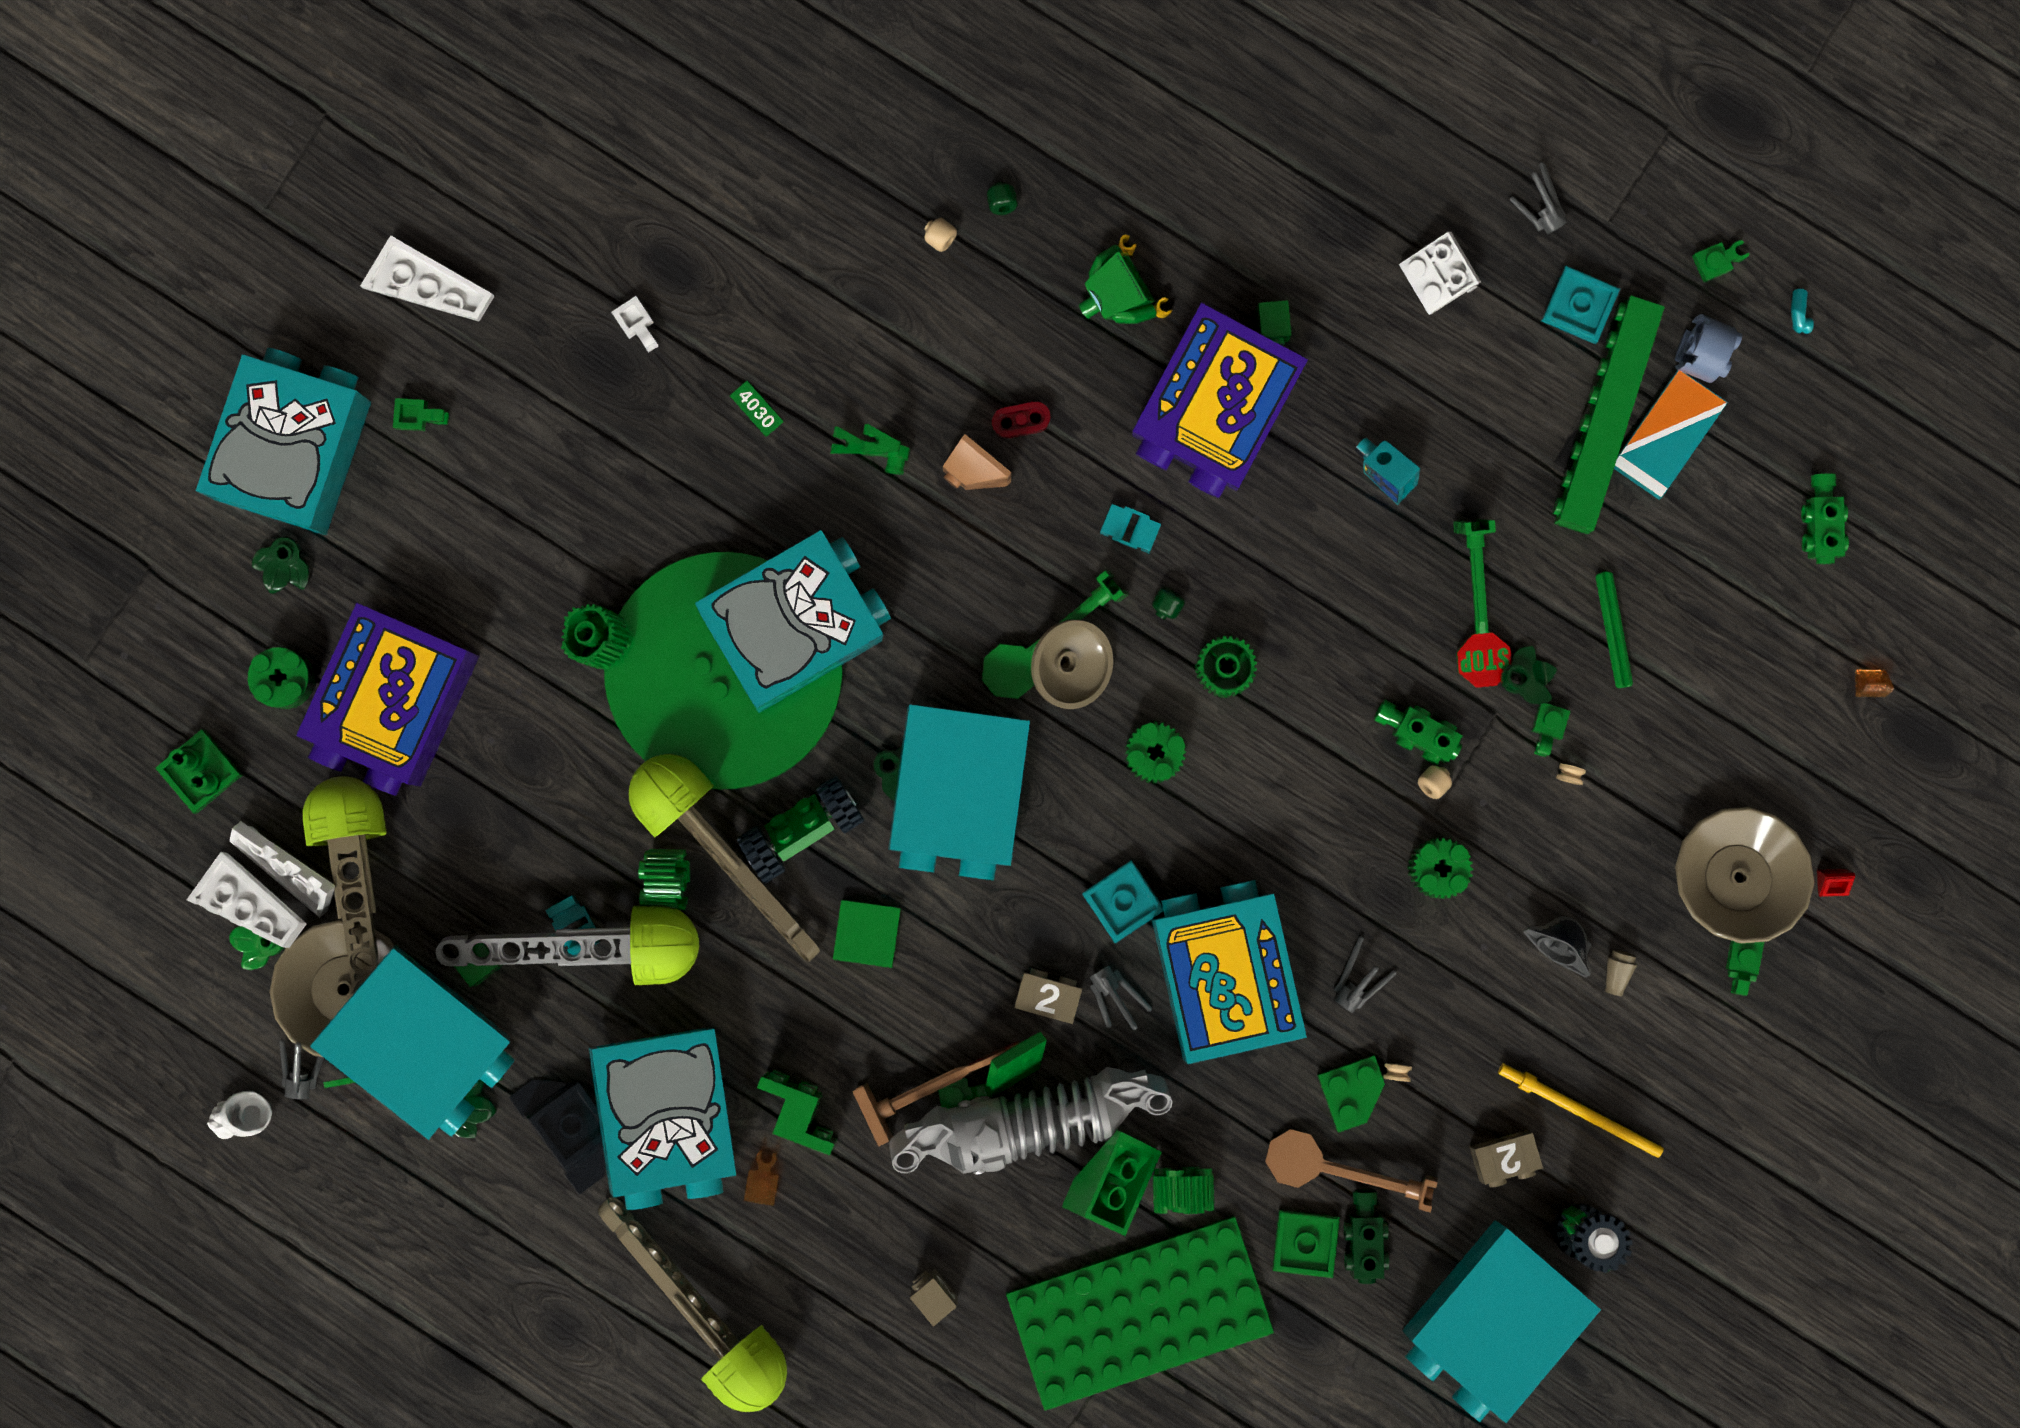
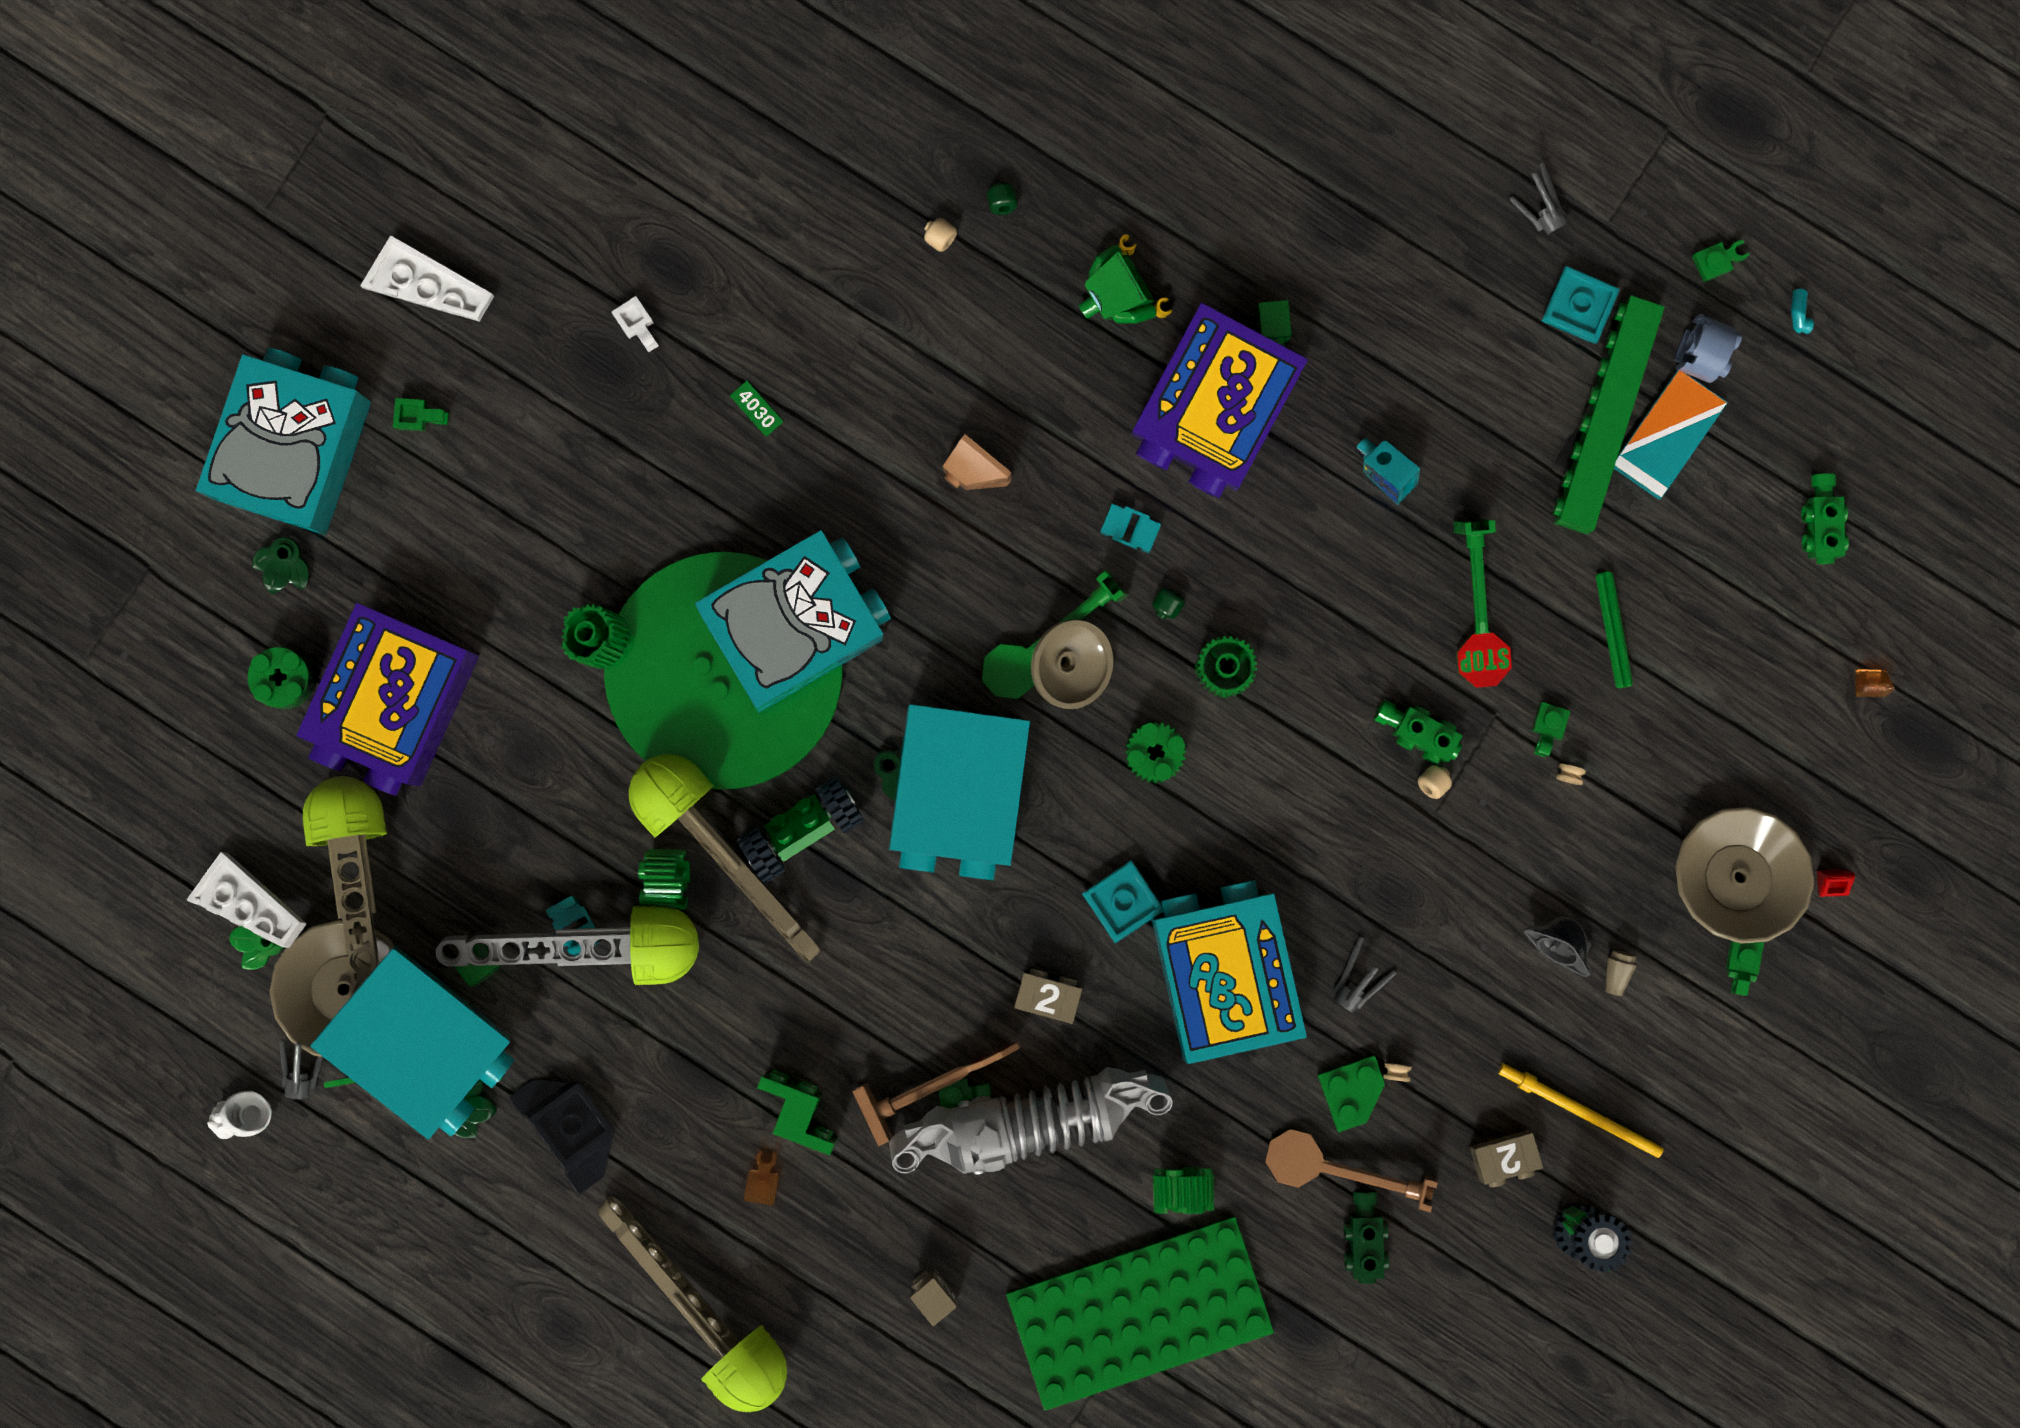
green plate [155,729,243,814] -> none
white wing [230,821,335,918] -> none
brick [589,1027,736,1210] -> none
green piece [830,424,910,475] -> none
green tile [833,900,901,968] -> none
green tile [985,1032,1047,1098] -> none
dark red plate [992,402,1050,439] -> none
green slope [1062,1130,1161,1236] -> none
dark grey plant [1090,965,1152,1030] -> none
green tile [1272,1209,1340,1278] -> none
white plate [1399,232,1481,315] -> none
teal brick [1402,1220,1601,1423] -> none
green brick [1407,838,1473,899] -> none
dark green plate [1500,646,1557,704] -> none

